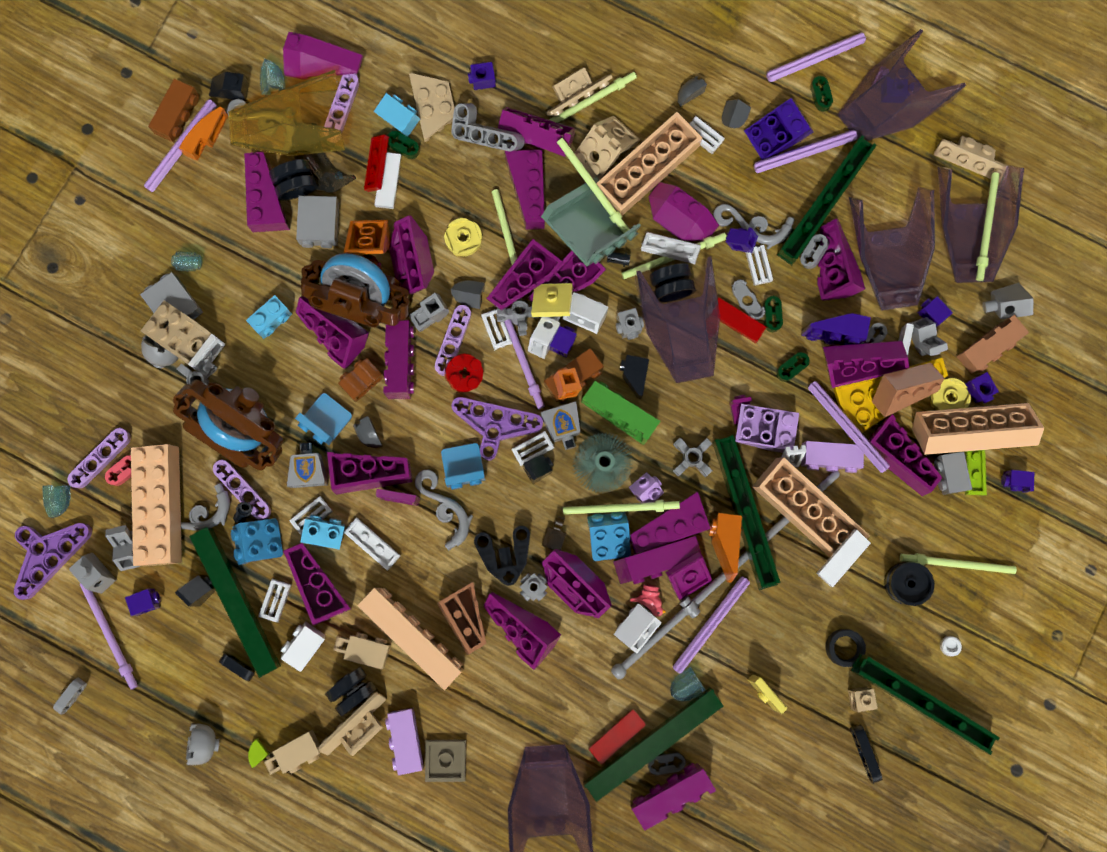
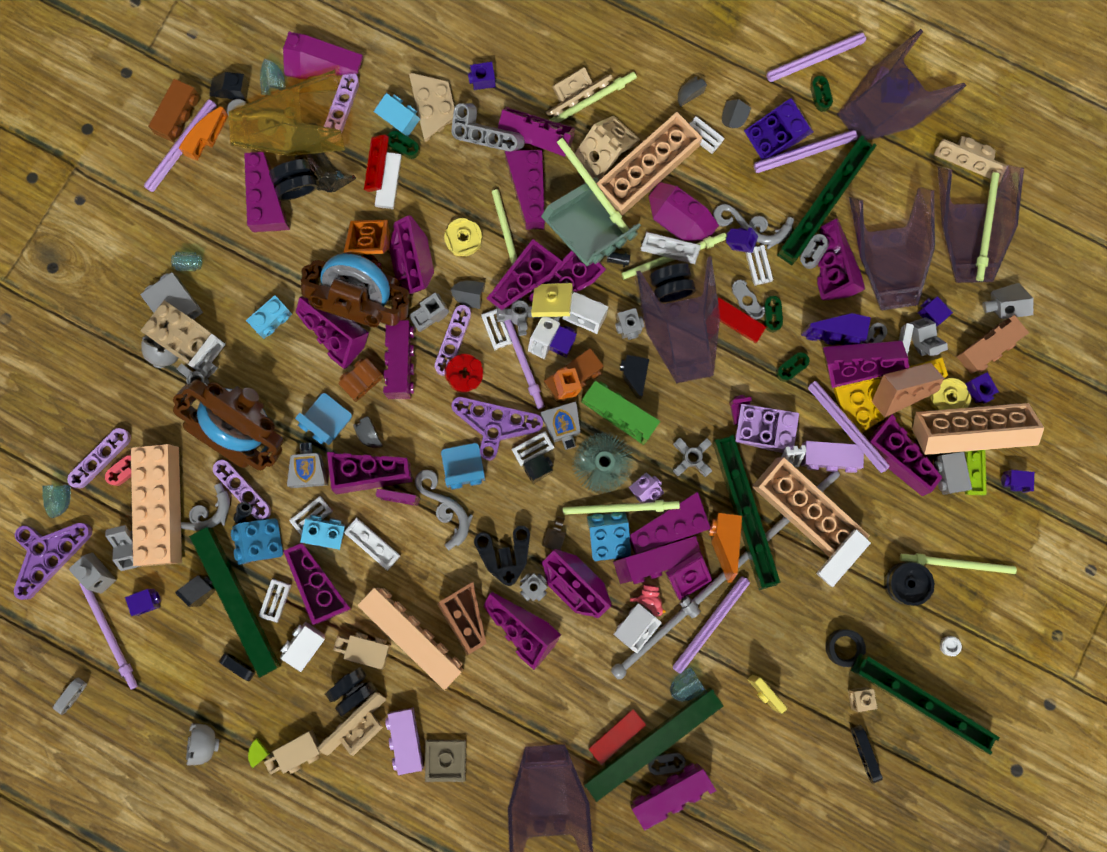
light grey brick [296,196,339,248] -> none

